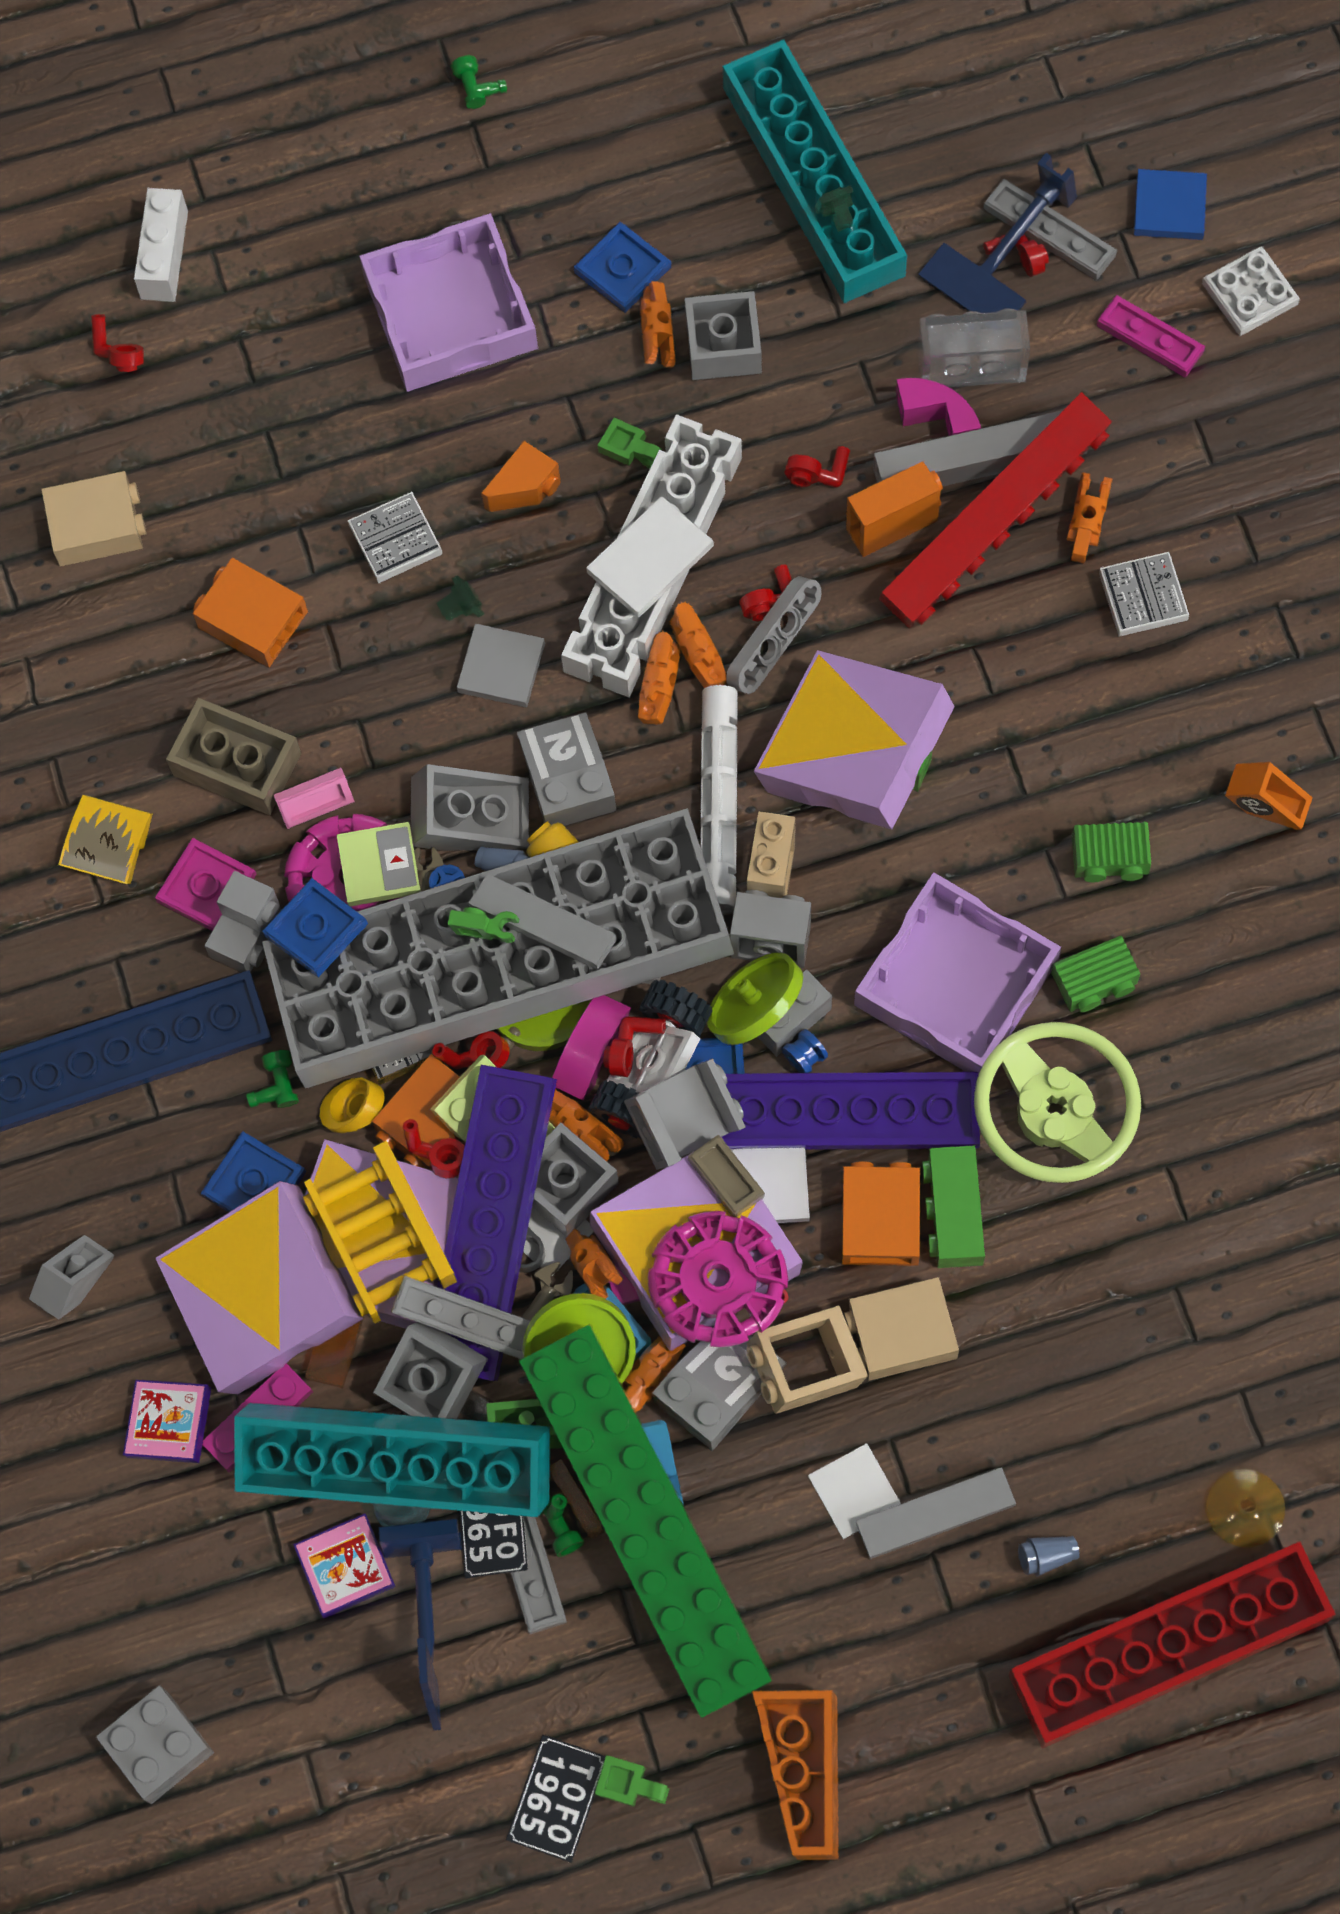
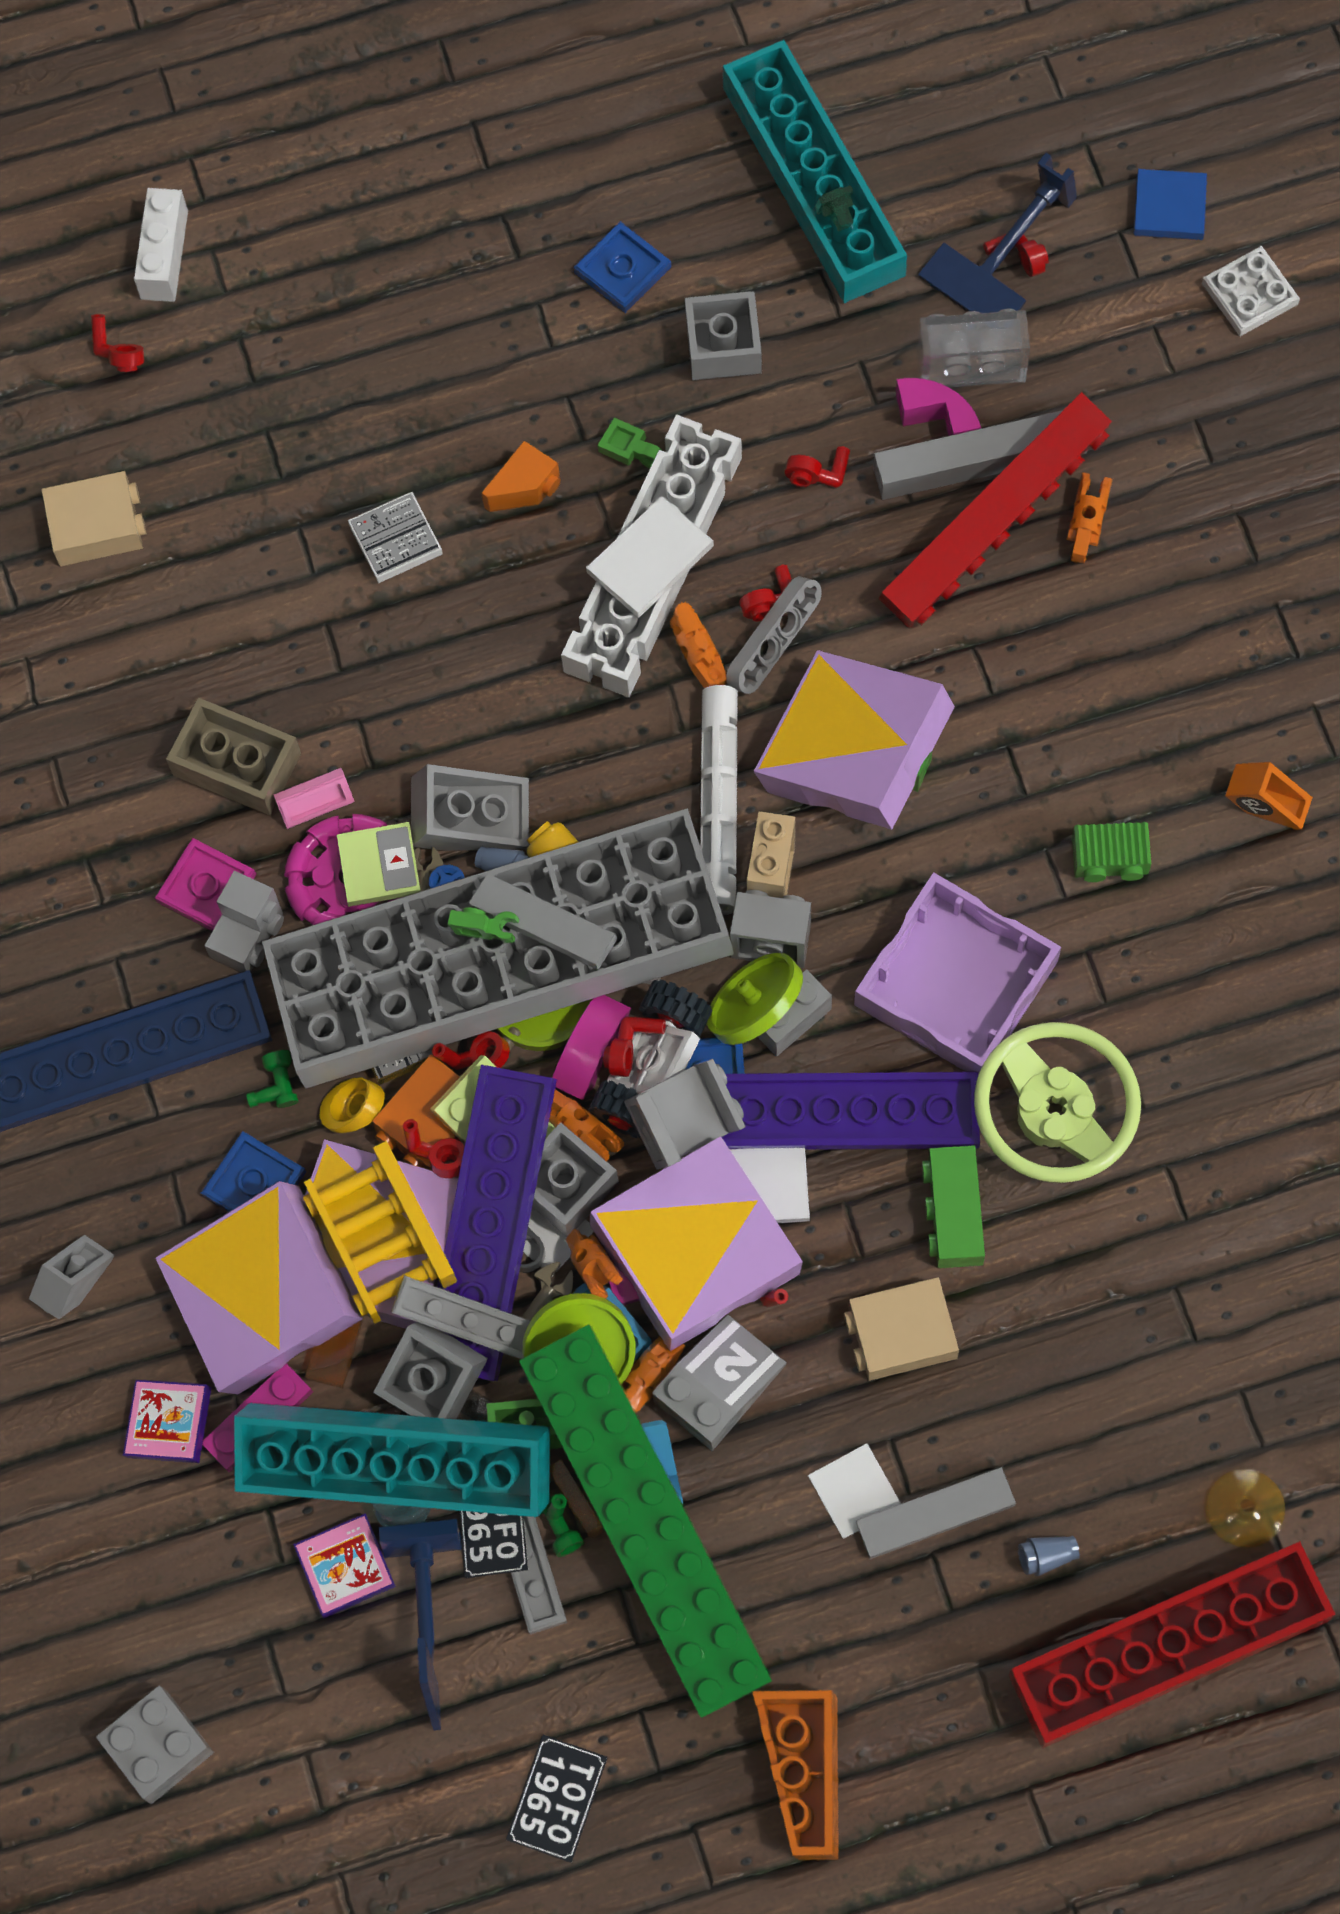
slope [58,795,153,884] -> none
orange brick [193,558,308,668] -> none
blue tile [262,878,368,978] -> none
lavender tile [360,213,538,392] -> none
clear green brick [436,575,484,621] -> none
green piece [450,55,507,109] -> none
light grey tile [457,624,545,708] -> none
light grey slope [517,712,616,826] -> none
bright green plate [595,1755,669,1807] -> none
orange hinge [638,631,681,725] -> none
orange hinge [640,281,676,368] -> none
dark pink plate [648,1211,788,1347] -> none
dark tan tile [688,1134,765,1217] -> none
tan window [747,1306,868,1414] -> none
blue wheel [781,1029,828,1073] -> none
orange brick [842,1161,920,1266] -> none
orange brick [846,461,943,557] -> none
light grey tile [984,179,1117,281] -> none
bright green brick [1051,936,1140,1012] -> none
dark pink tile [1097,295,1205,378] -> none
light grey tile [1099,552,1189,637] -> none

